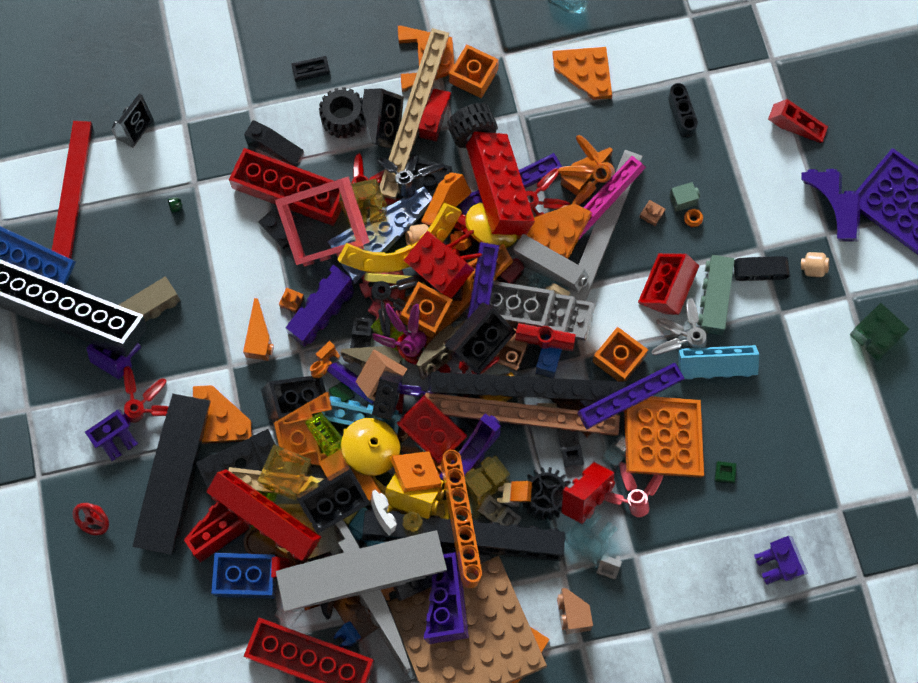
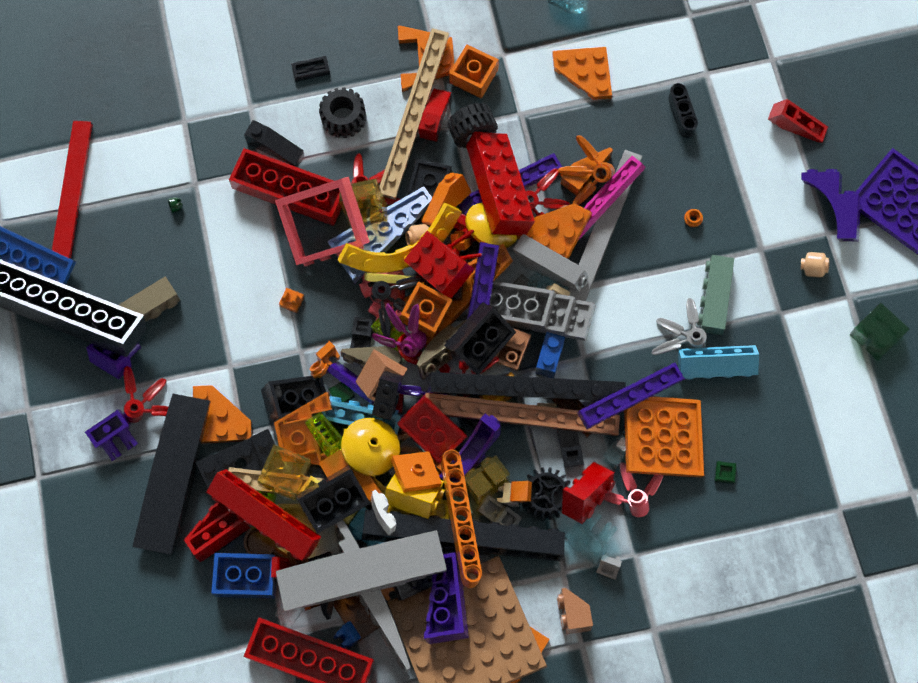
red piece [73,503,109,535] -> none
black slope [111,93,154,148] -> none
orange slope [243,298,274,361] -> none
black plate [258,210,297,250] -> none
dark purple wedge [285,265,354,347] -> none
black slope [362,88,404,150] -> none
black plant [377,154,446,198] -> none
clear yellow plate [403,512,423,532] -> none
dark red brick [496,258,525,284] -> none
red piece [515,323,576,351] -> none
orange brick [592,326,648,382] -> none
red slope [638,253,700,315] -> none
nougat tile [640,200,666,226] -> none
sand green brick [669,182,700,212] -> none
black beam [734,256,790,281] -> none
dark purple brick [754,535,808,585] -> none

